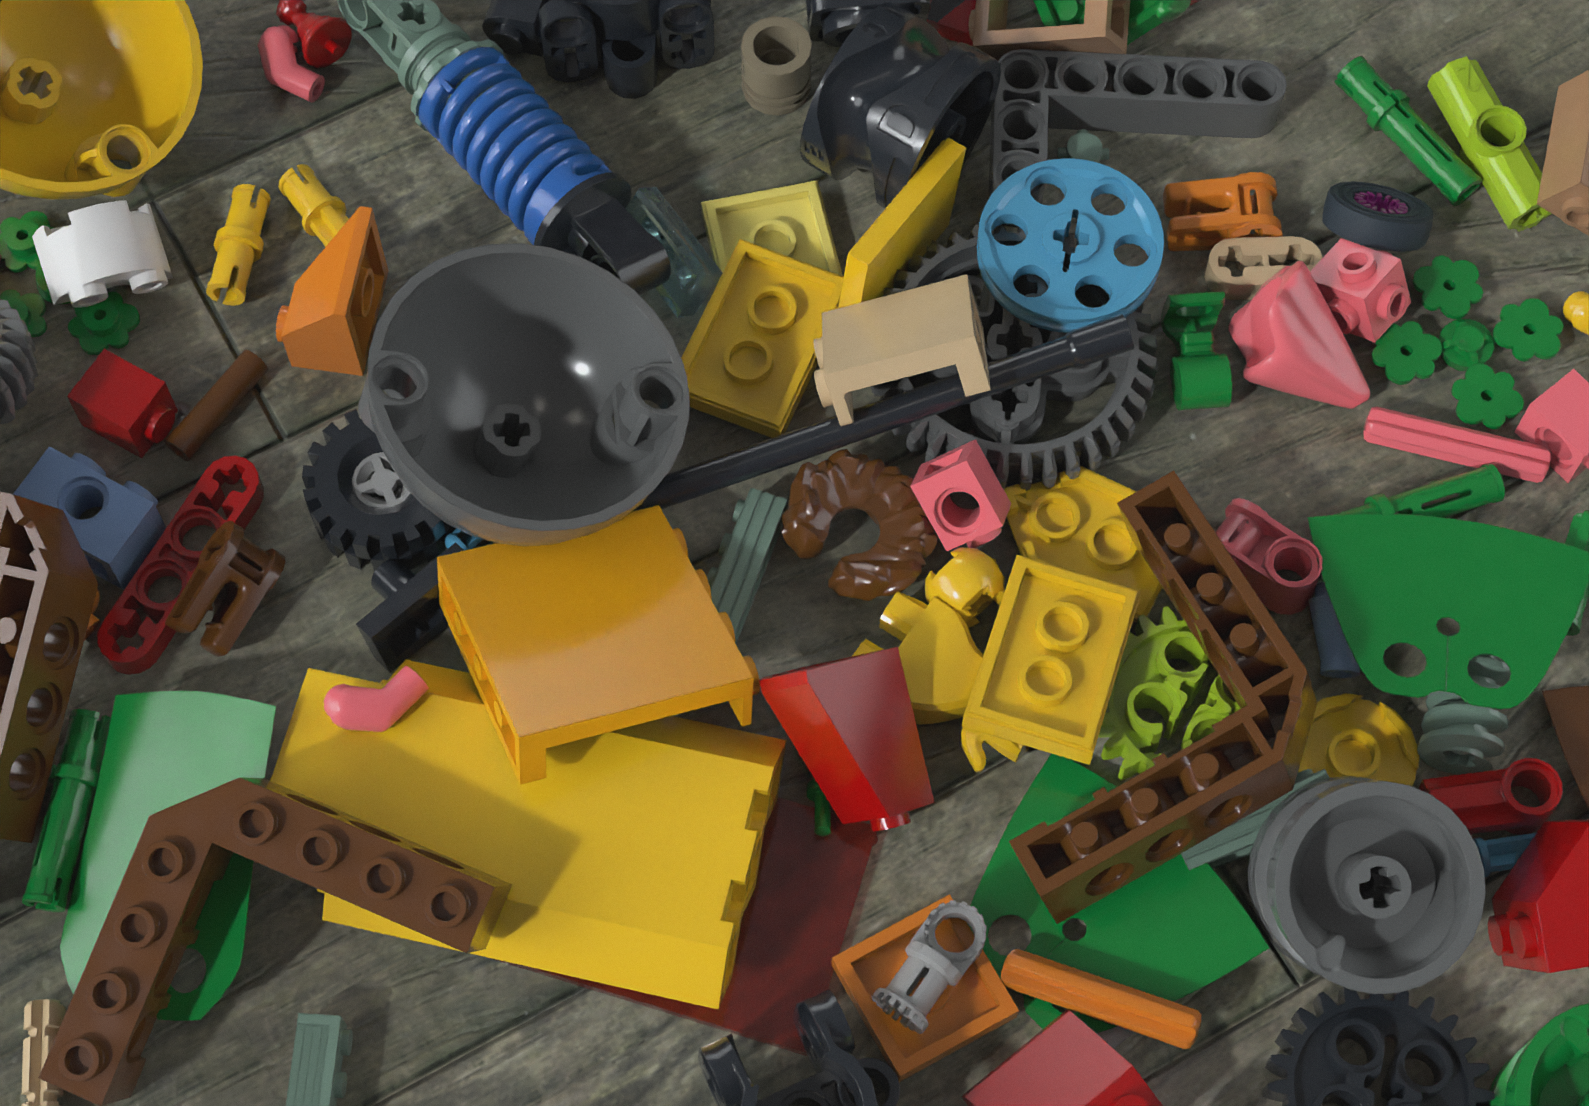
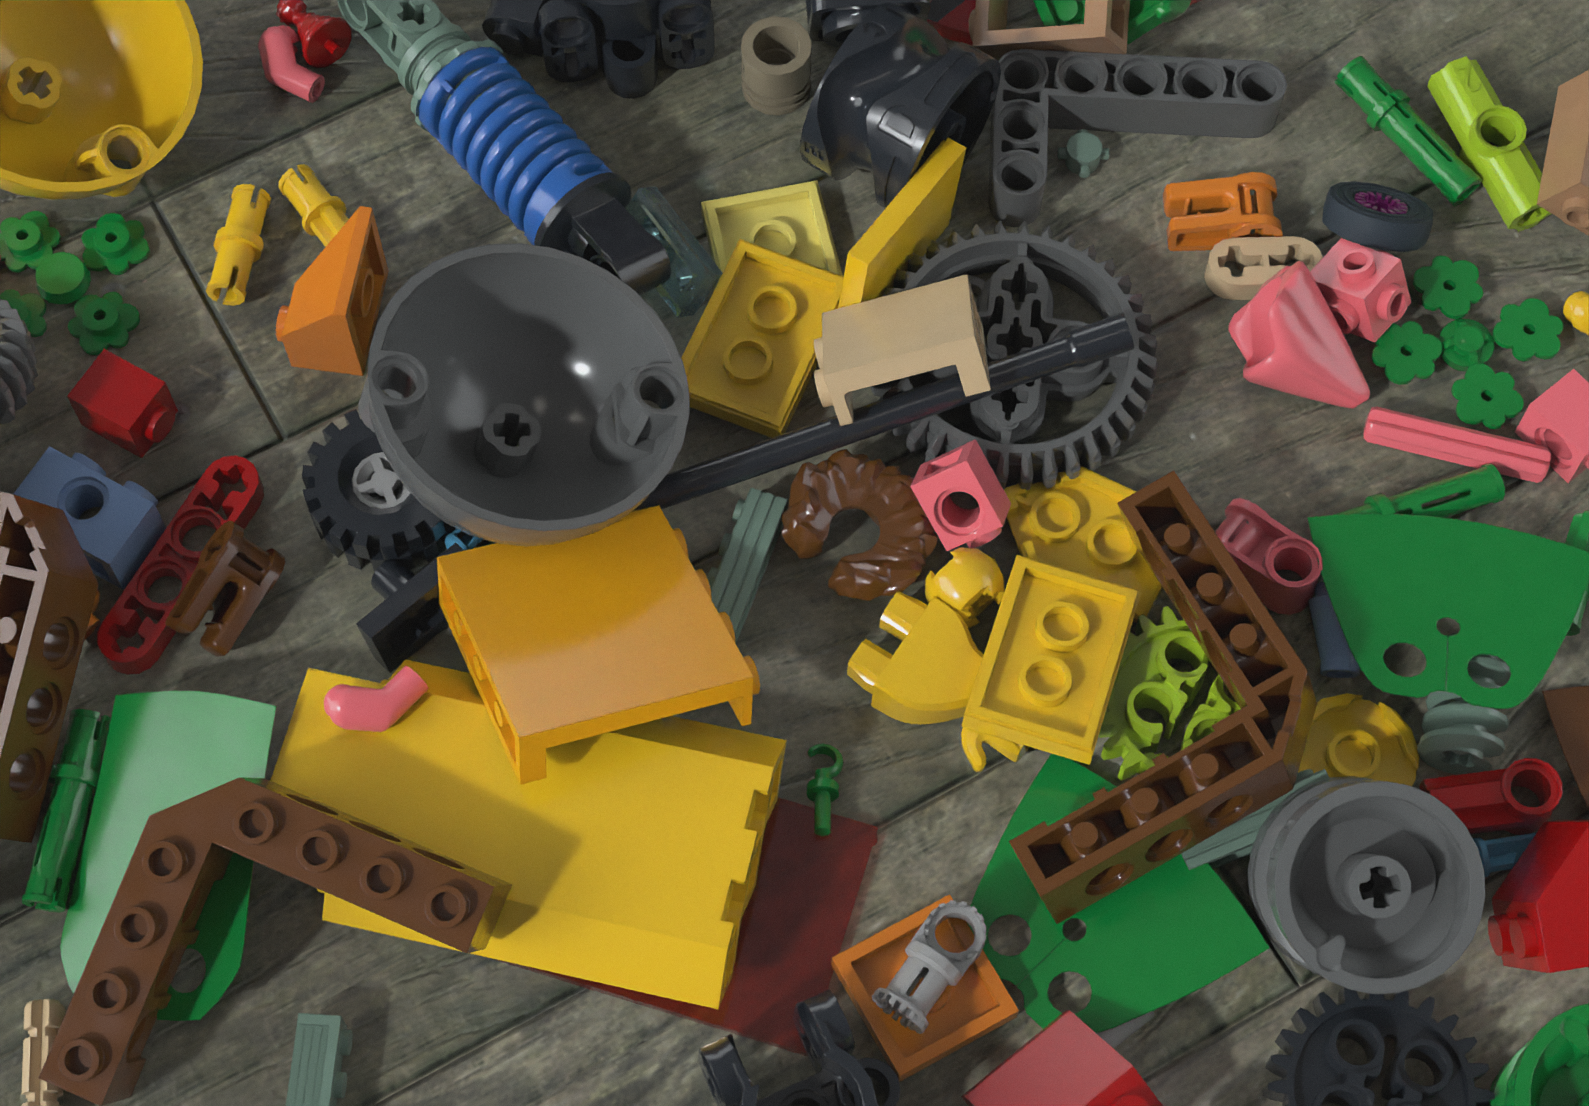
white cylinder [32,200,173,307] -> none
reddish brown piece [164,349,268,461] -> none
red slope [759,647,935,831] -> none
dark azure wedge [976,158,1164,333] -> none
orange axle [1001,949,1202,1049] -> none
green leg [1161,291,1232,411] -> none

